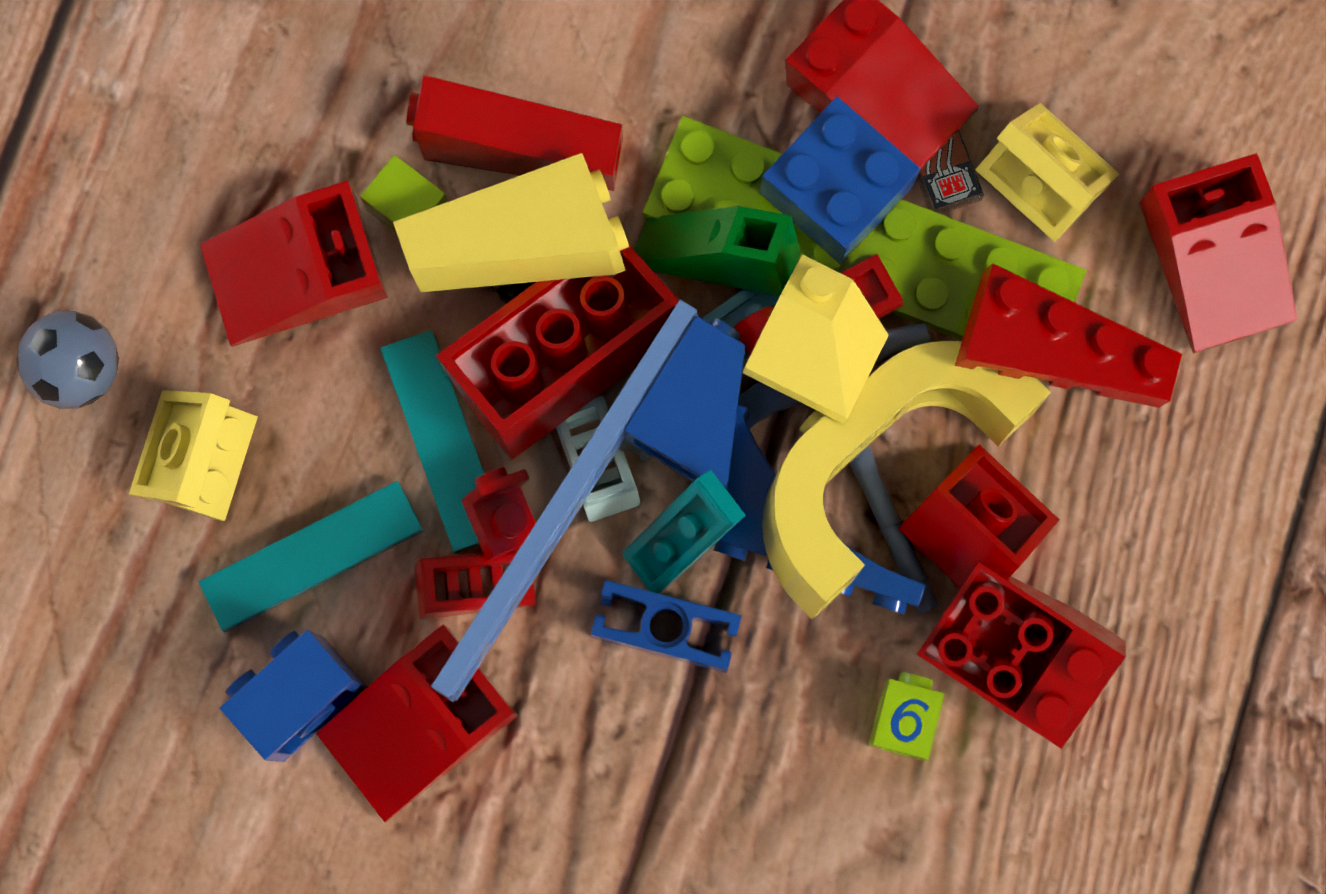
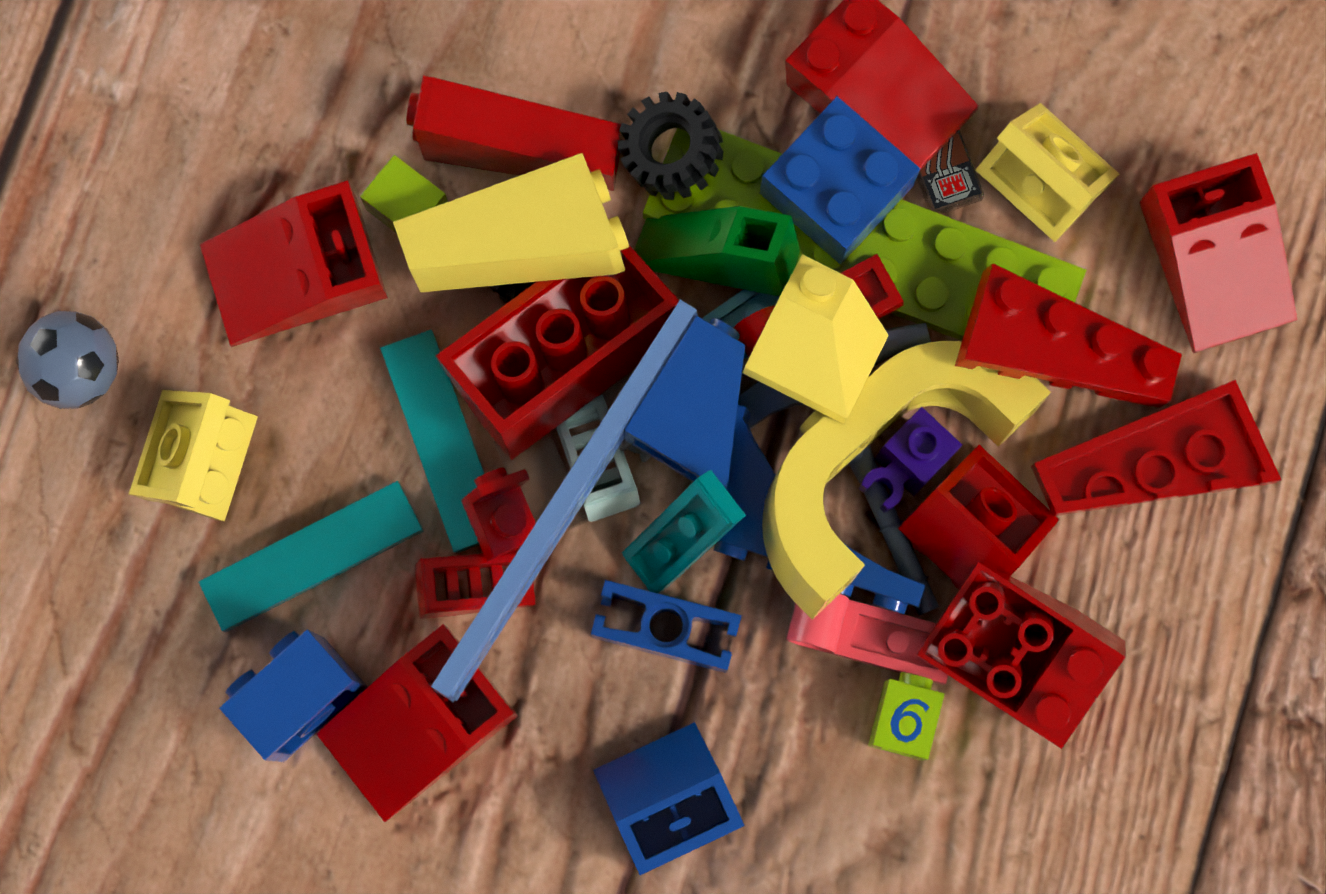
none -> blue slope [593,722,745,875]
none -> black tyre [618,92,724,200]
none -> coral plate [786,594,948,685]
none -> dark purple brick [859,407,963,513]
none -> red wing [1031,380,1282,516]

